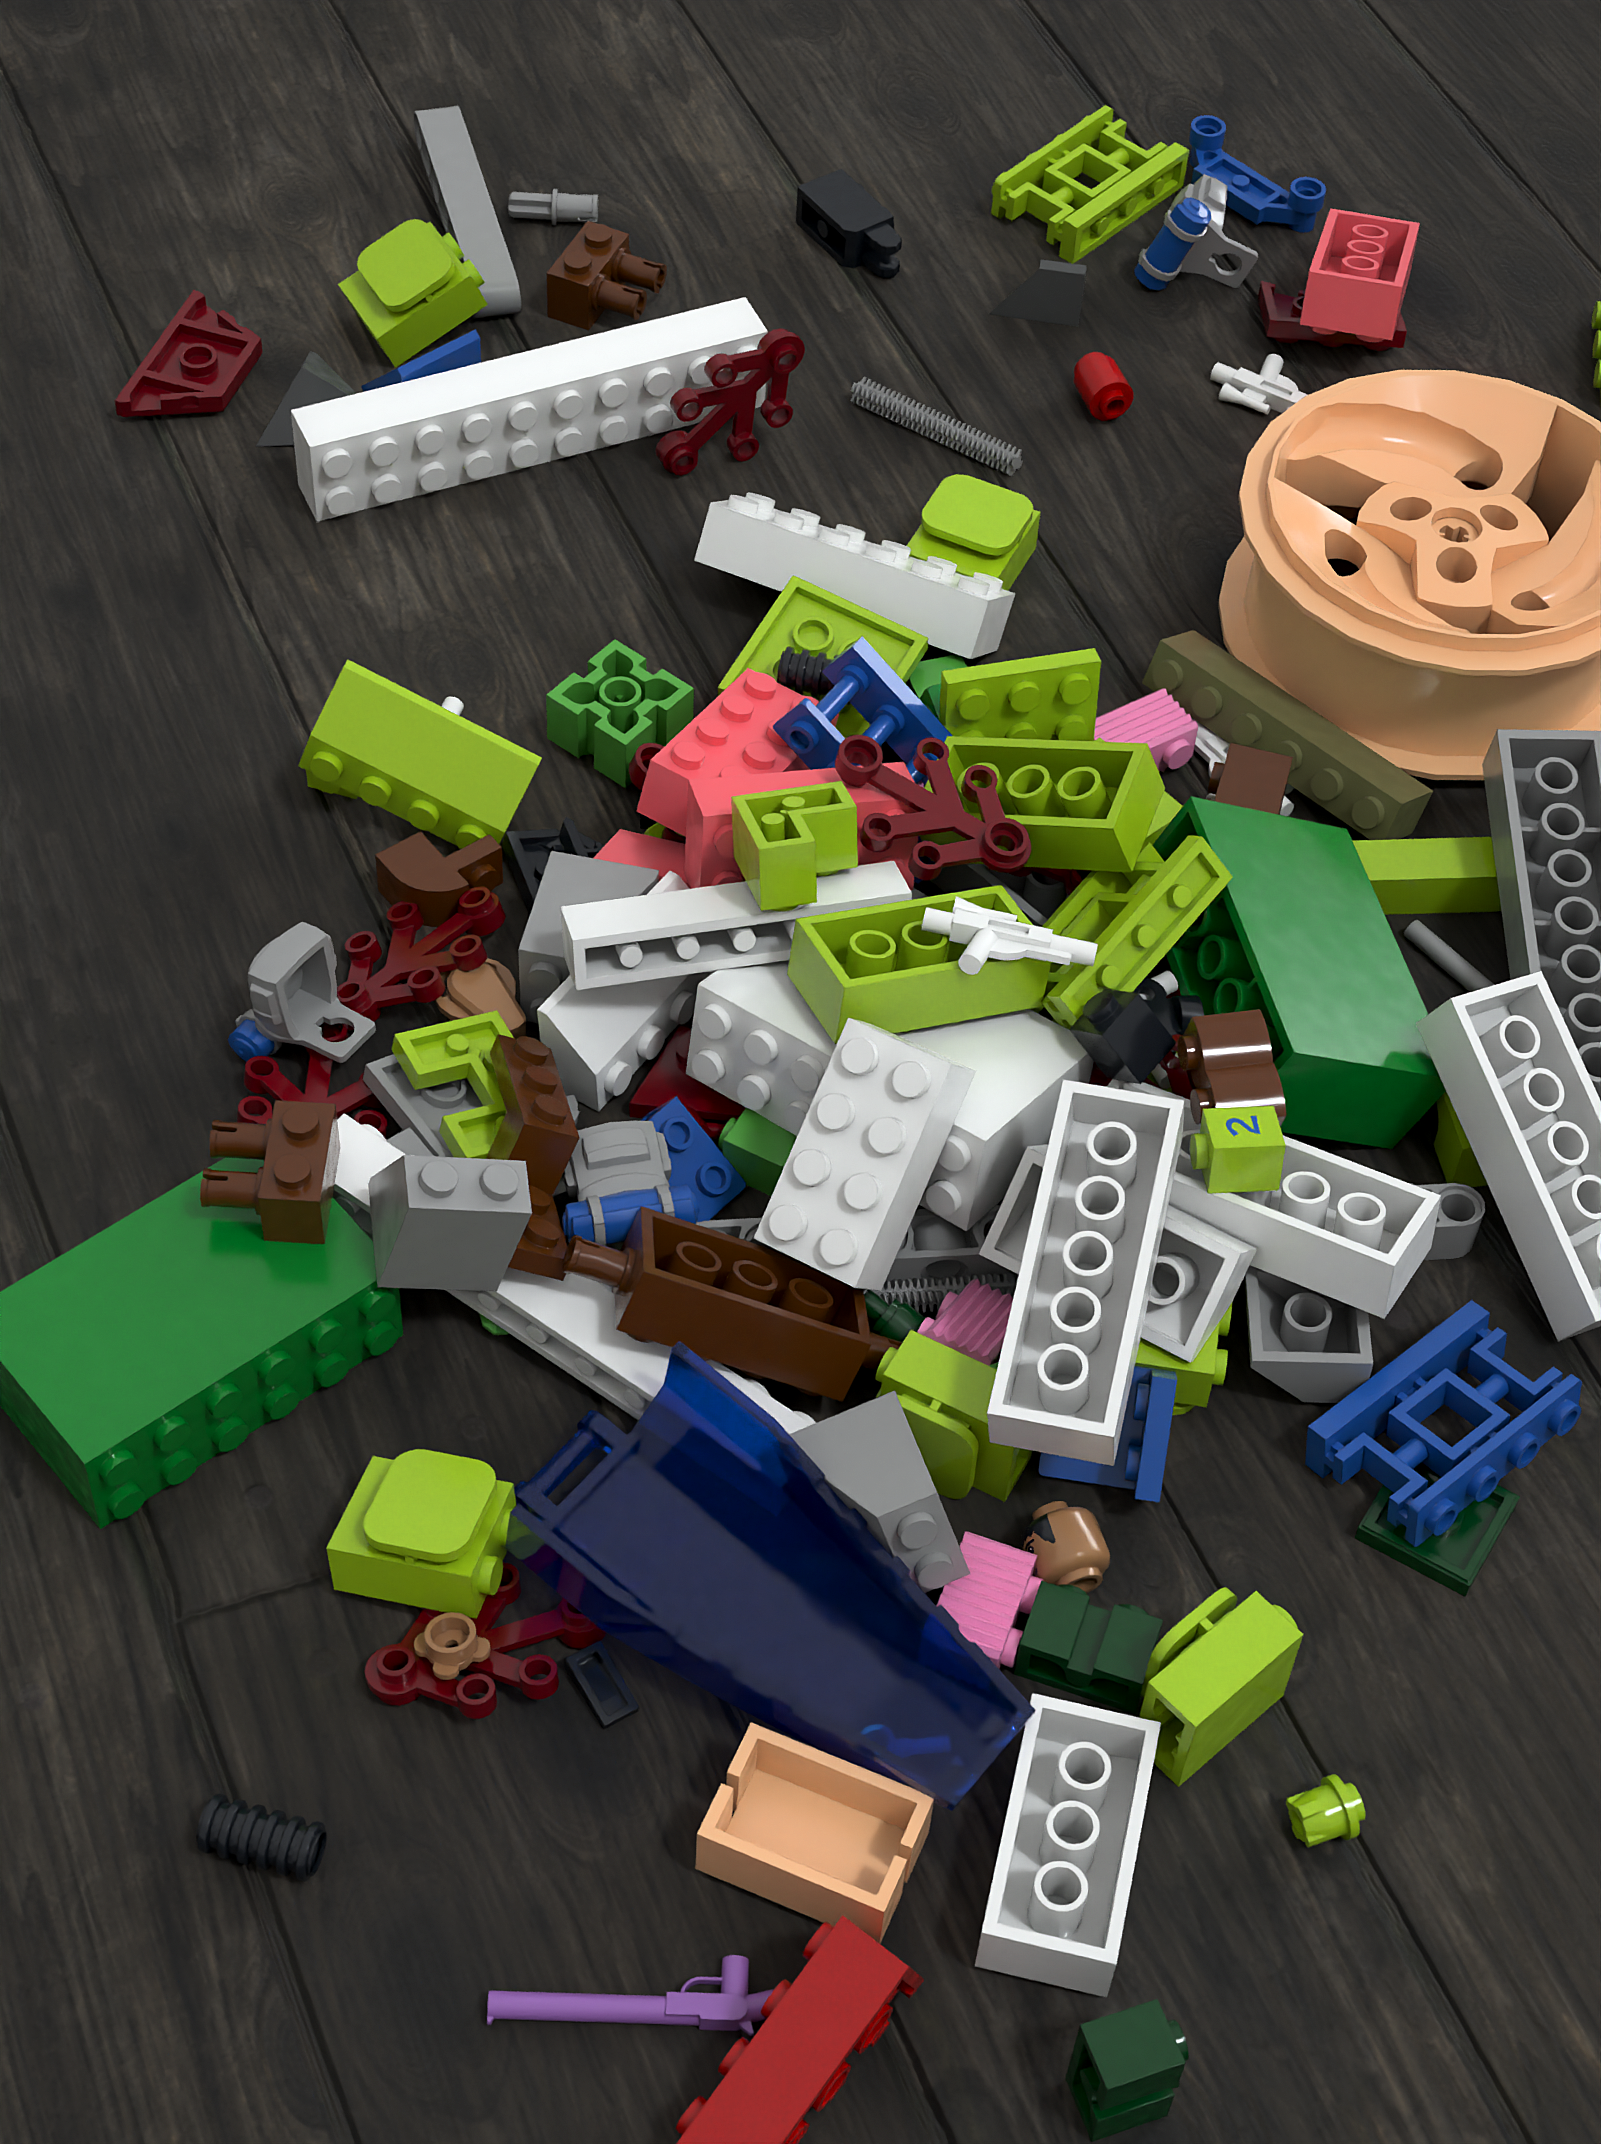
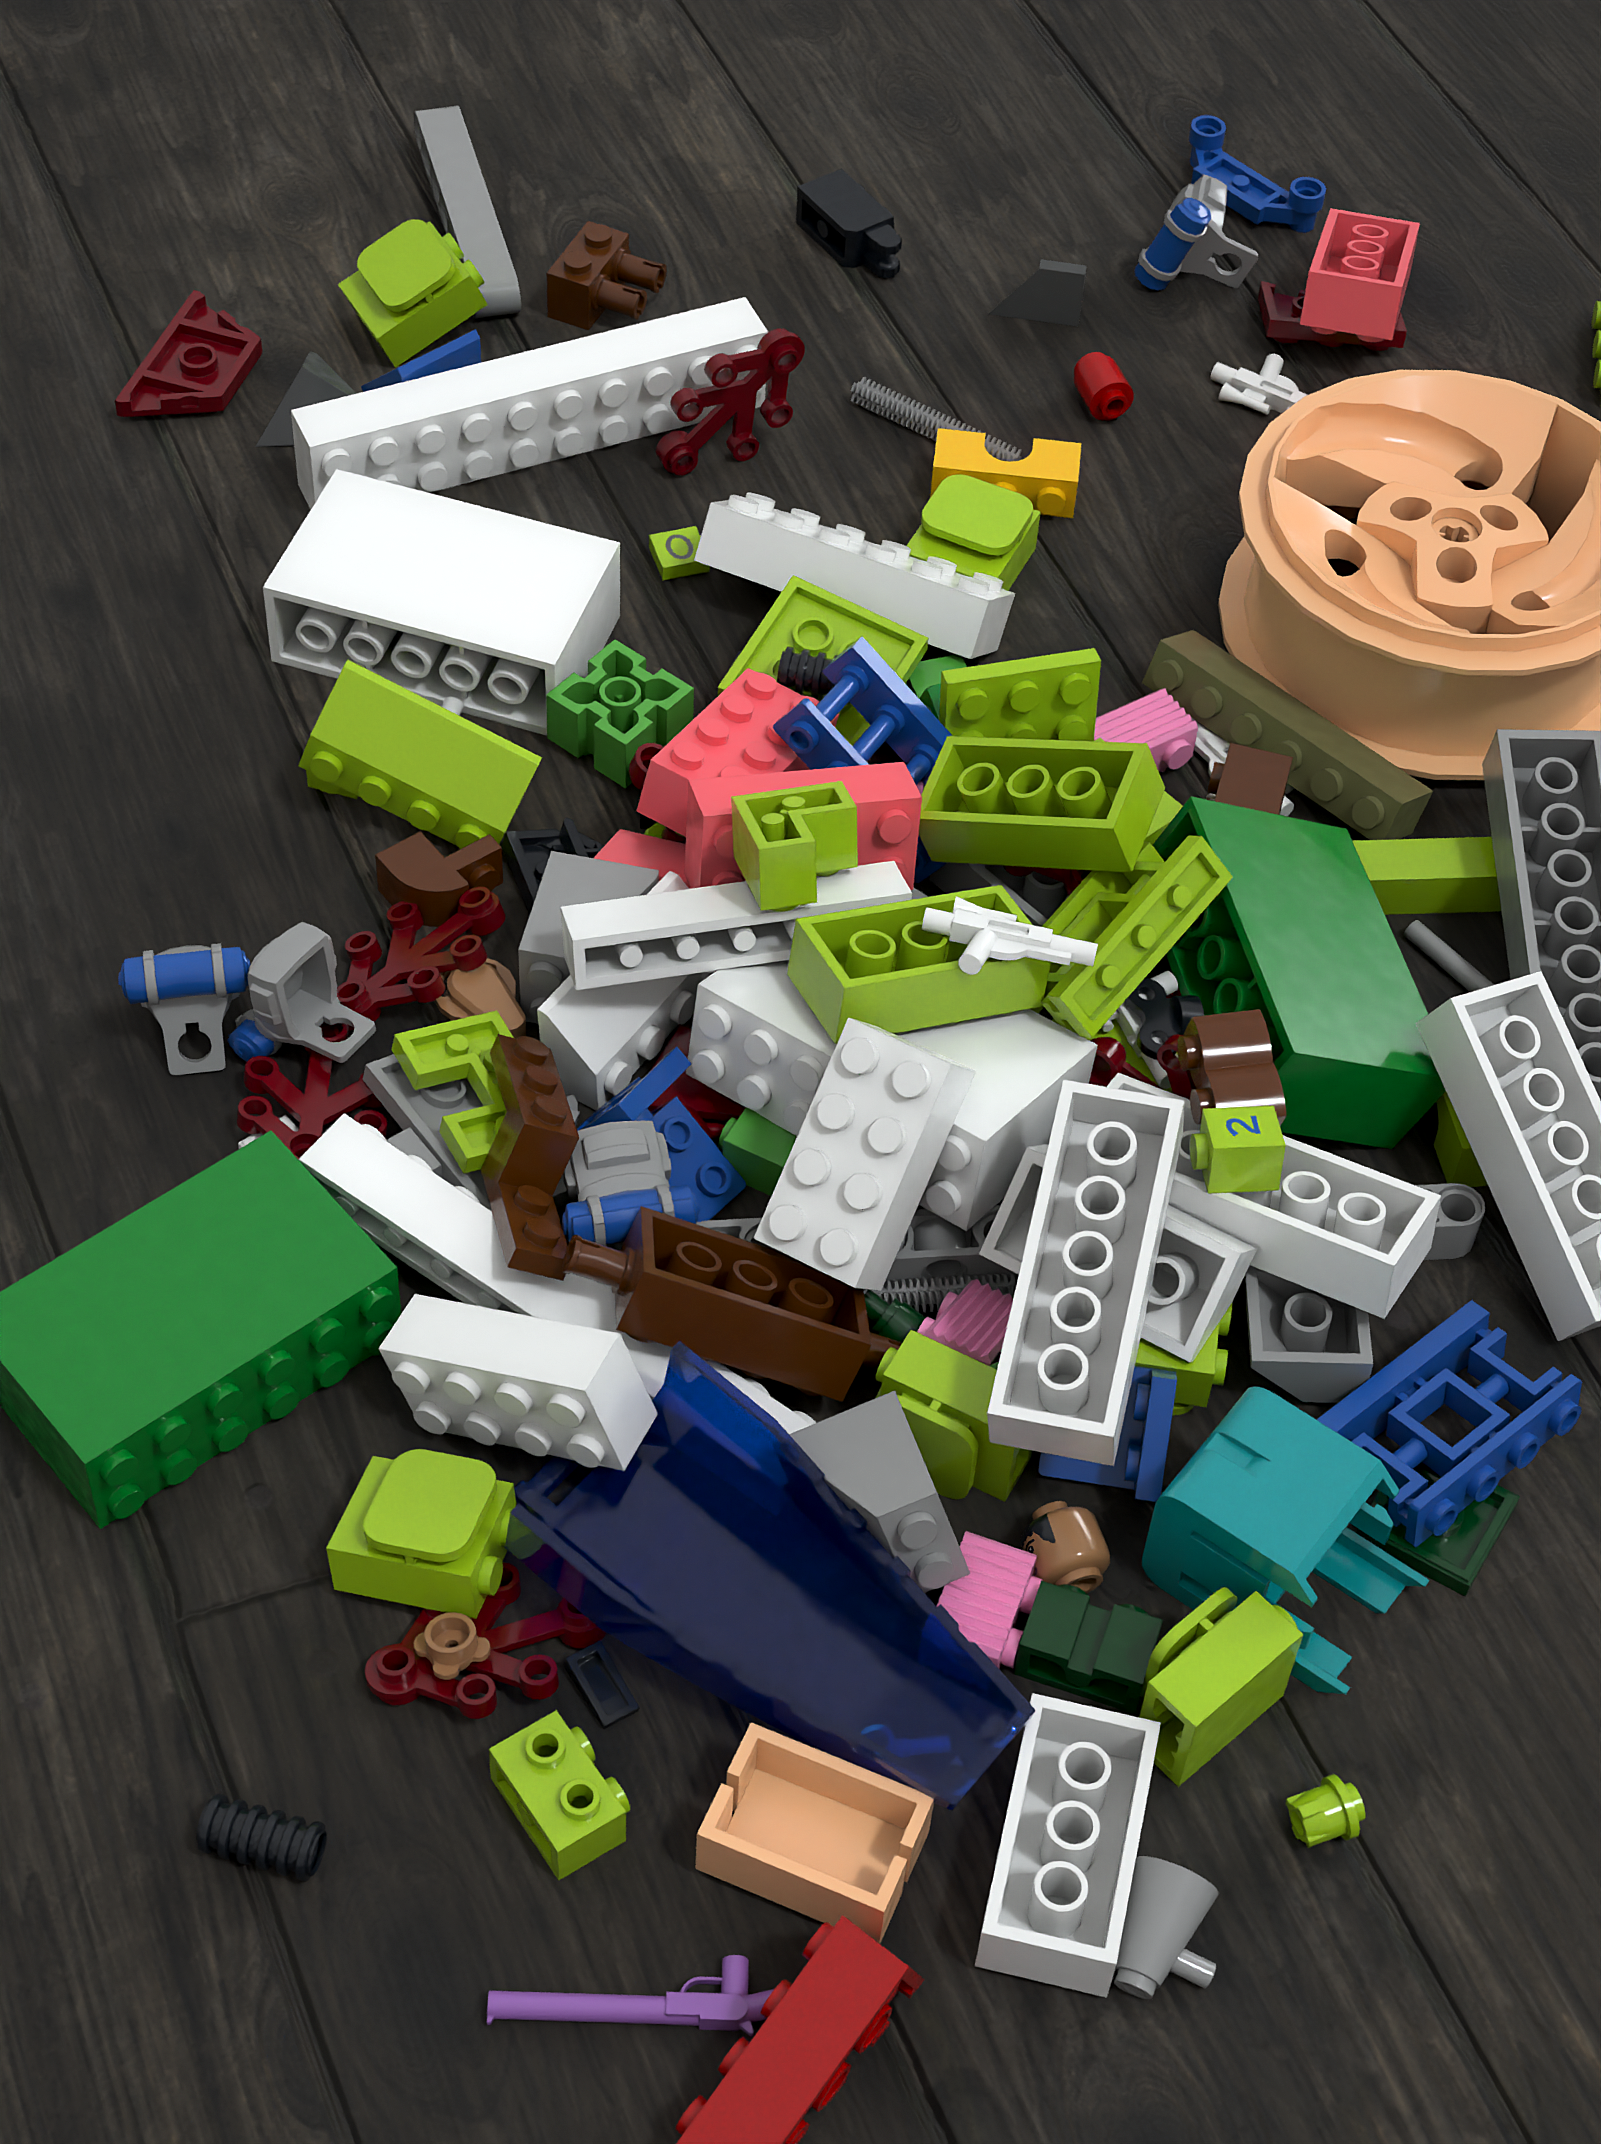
reddish brown brick [200,1100,340,1244] -> none
light grey slope [368,1155,532,1291] -> none
light grey axle [508,189,598,226] -> none
dark red plant [835,735,1031,880] -> none
lime fence [991,105,1189,264] -> none
dark green brick [1065,1999,1189,2142] -> none
black brick [1069,988,1176,1084] -> none
none -> piece [118,943,251,1075]
none -> white brick [263,469,620,735]
none -> white brick [379,1294,658,1471]
none -> lime brick [489,1710,630,1880]
none -> blue wing [576,1047,692,1131]
none -> lime tile [649,526,710,580]
none -> yellow arch [930,428,1081,518]
none -> light grey piece [1114,1856,1219,1999]
none -> teal piece [1142,1386,1430,1694]

